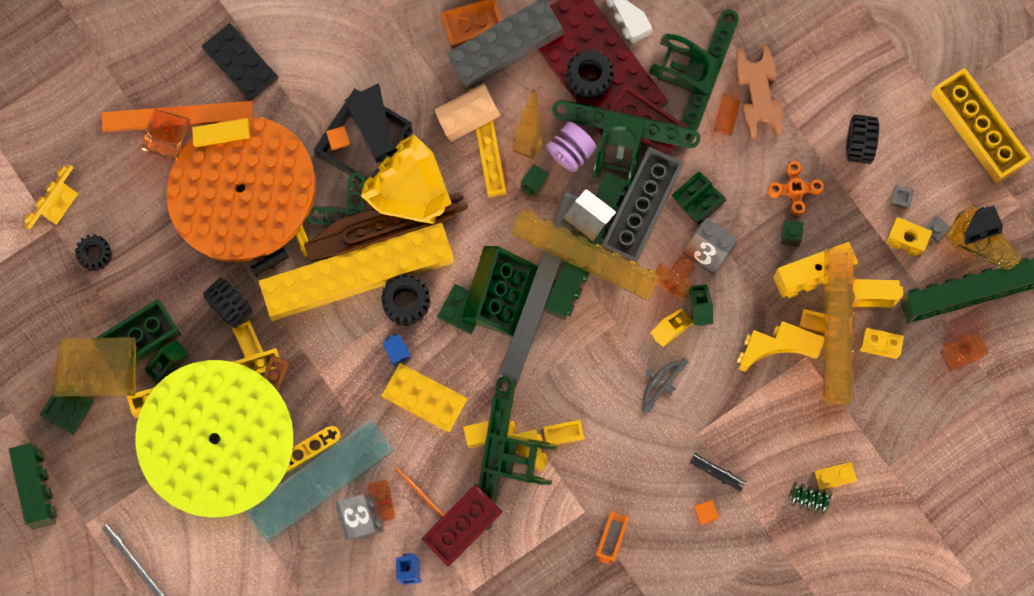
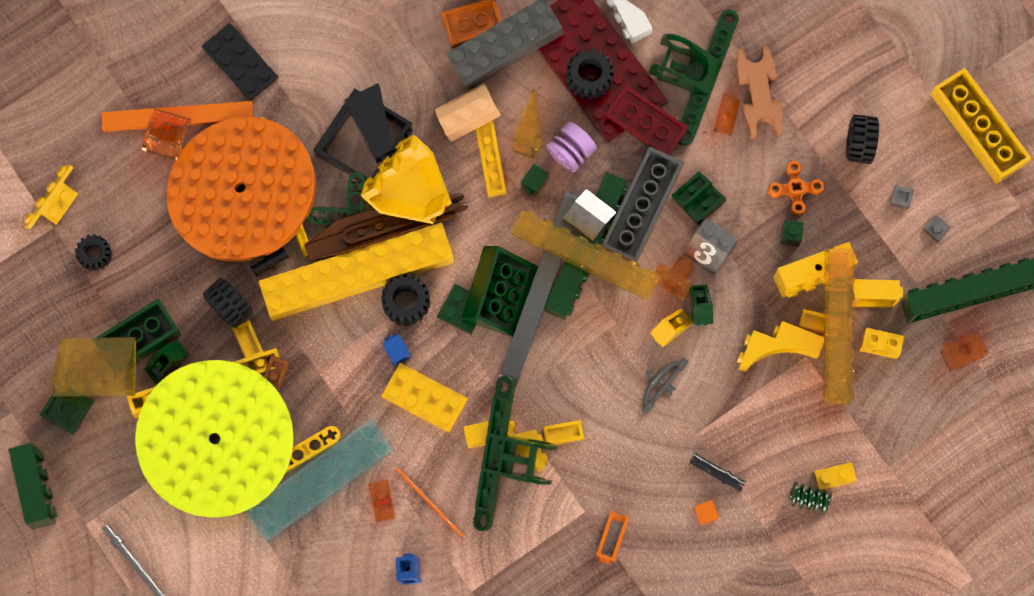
yellow tile [192,118,250,147] -> none
orange tile [326,126,350,150] -> none
flat silver slope [335,494,384,540] -> none
dark red tile [421,484,503,567] -> none
dark green piece [552,100,701,186] -> none
yellow brick [886,217,932,256] -> none
clear yellow wedge [946,204,1023,270] -> none
black slope [964,205,1003,245] -> none

